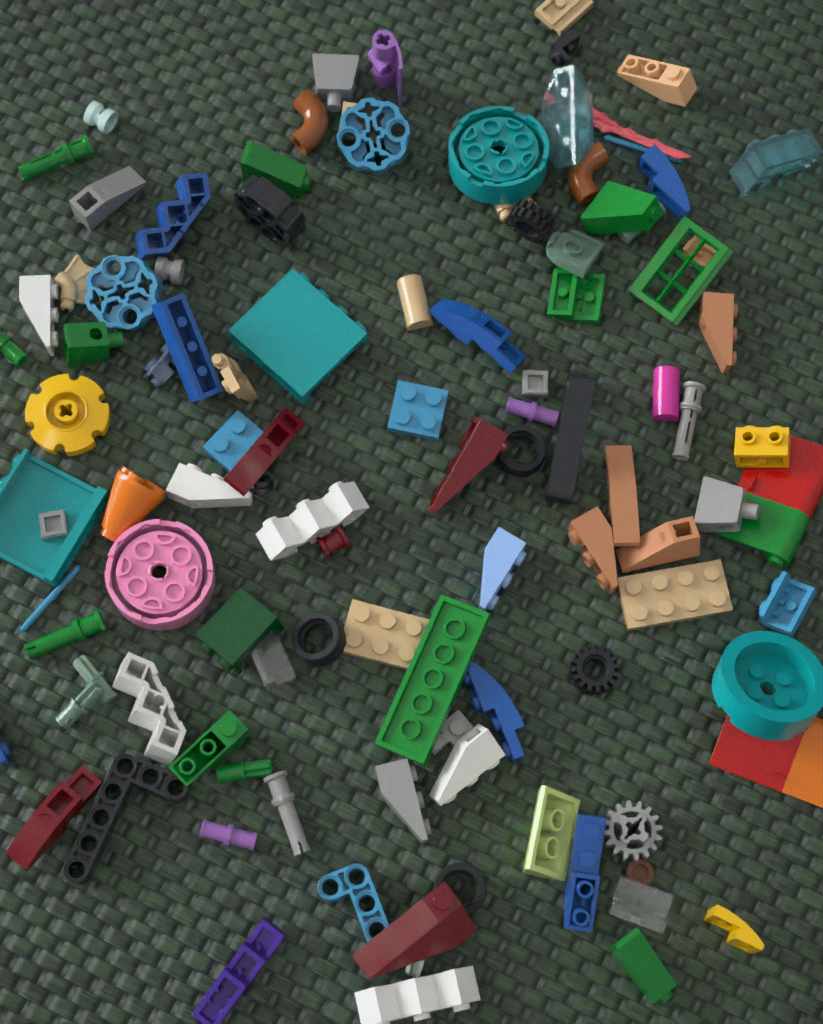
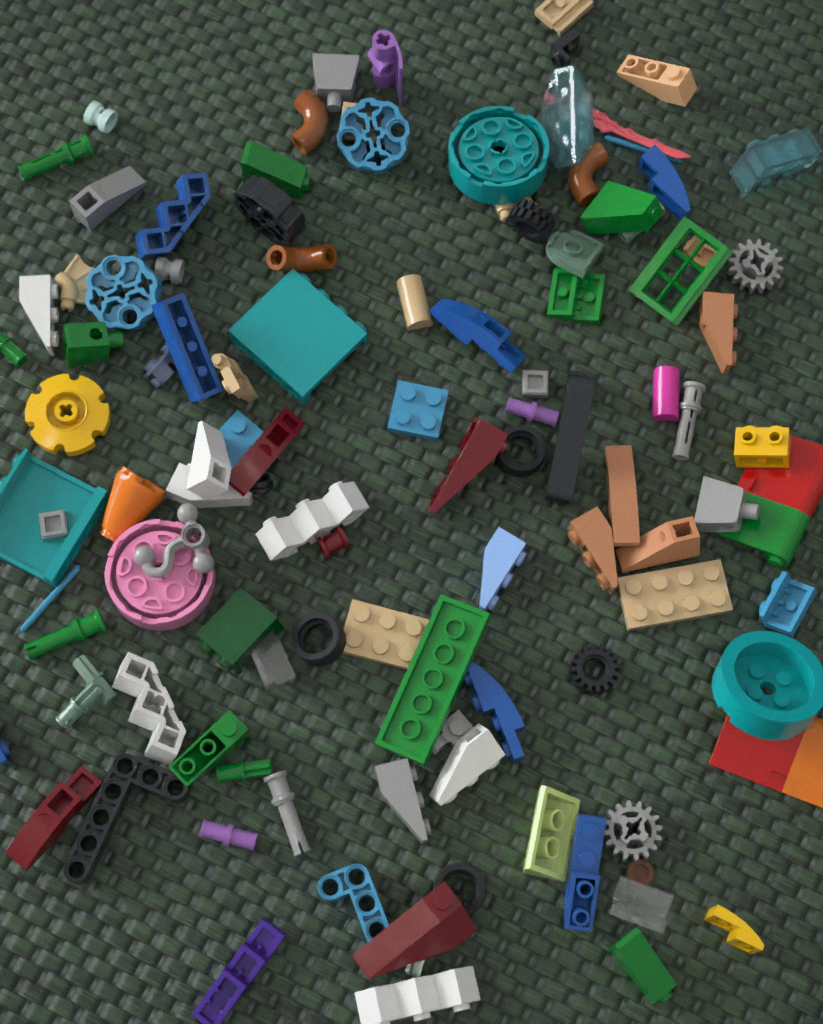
none -> light grey piece [134,503,214,578]
none -> white slope [187,421,231,501]
none -> dark orange cylinder [266,244,337,272]
none -> light grey gear [727,239,783,294]

